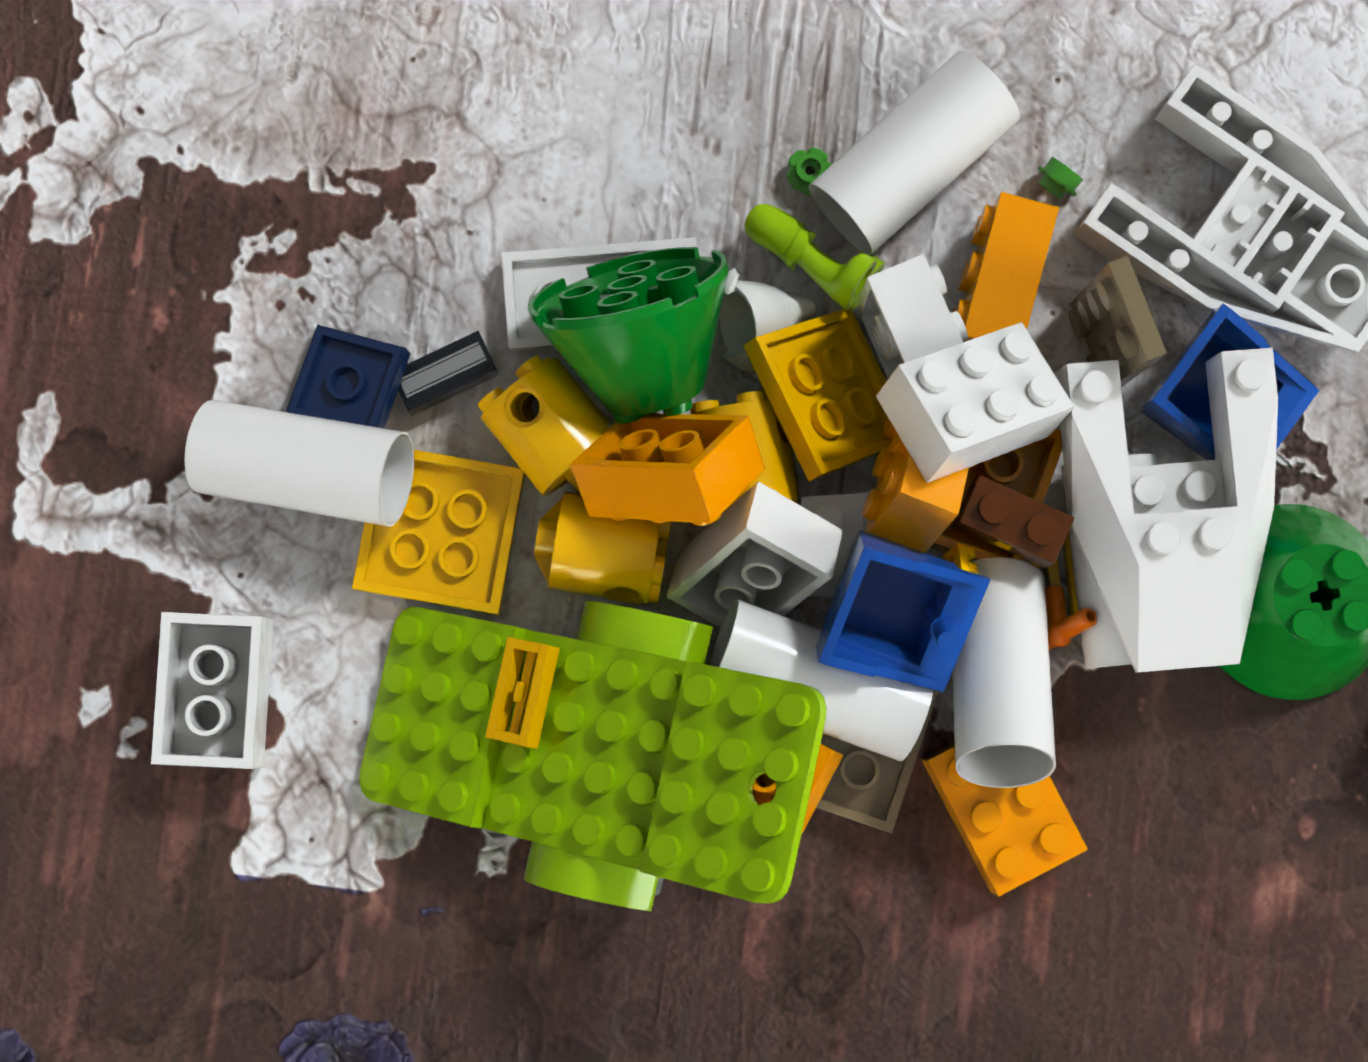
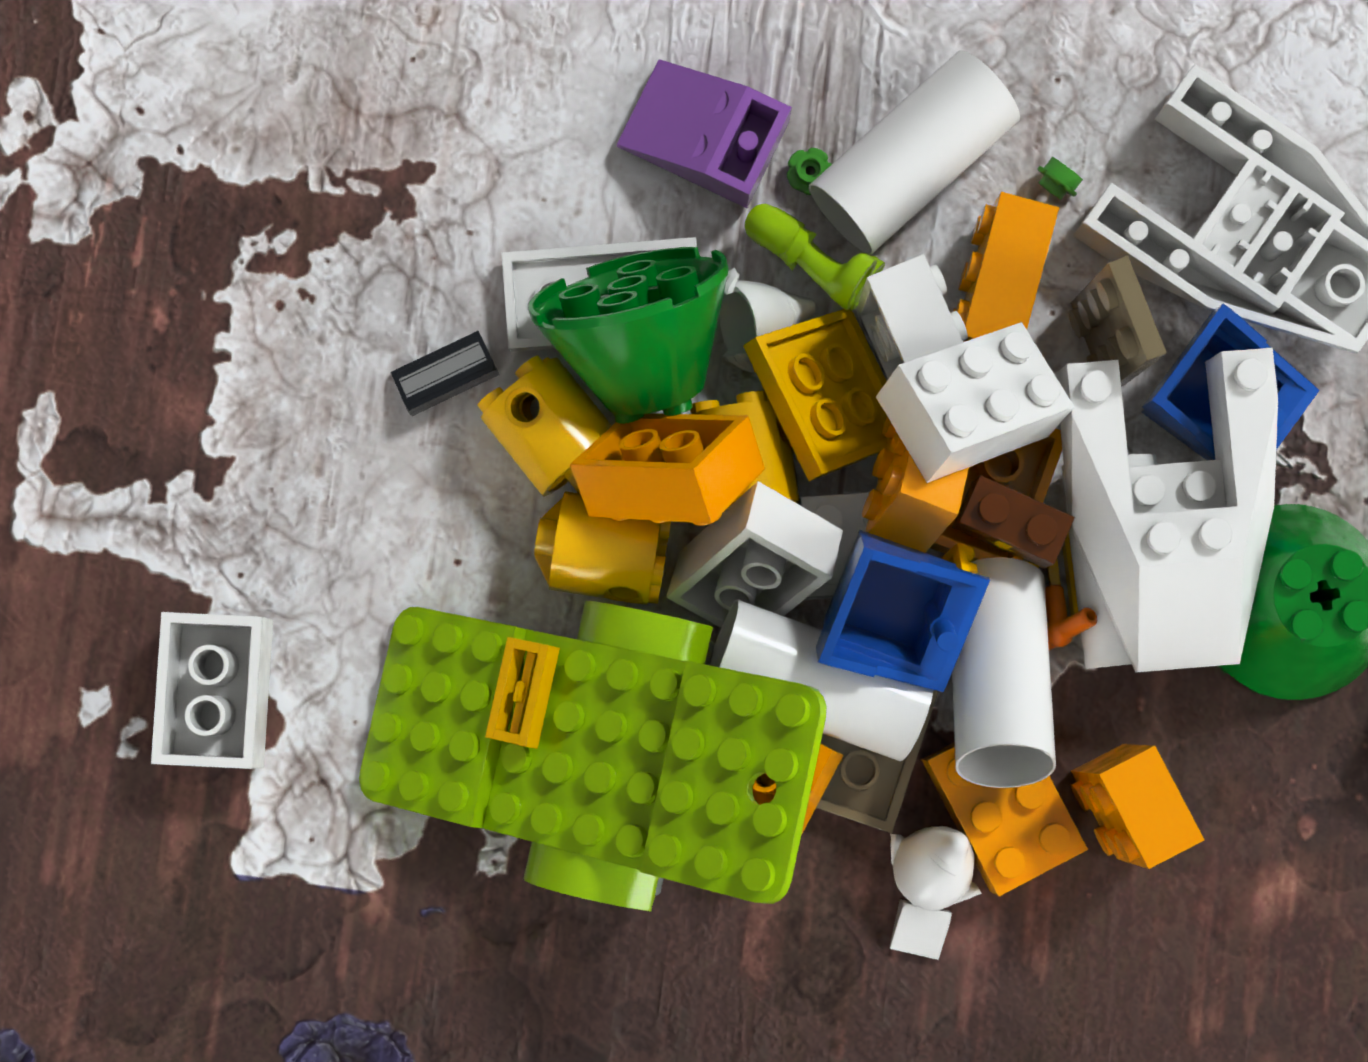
white piece [184,400,414,527] -> none
dark blue tile [286,324,411,428] -> none
yellow plate [352,450,525,615] -> none
none -> medium lavender slope [617,59,792,208]
none -> white slope [889,899,952,960]
none -> white hat [890,826,982,911]
none -> light orange brick [1071,744,1204,869]

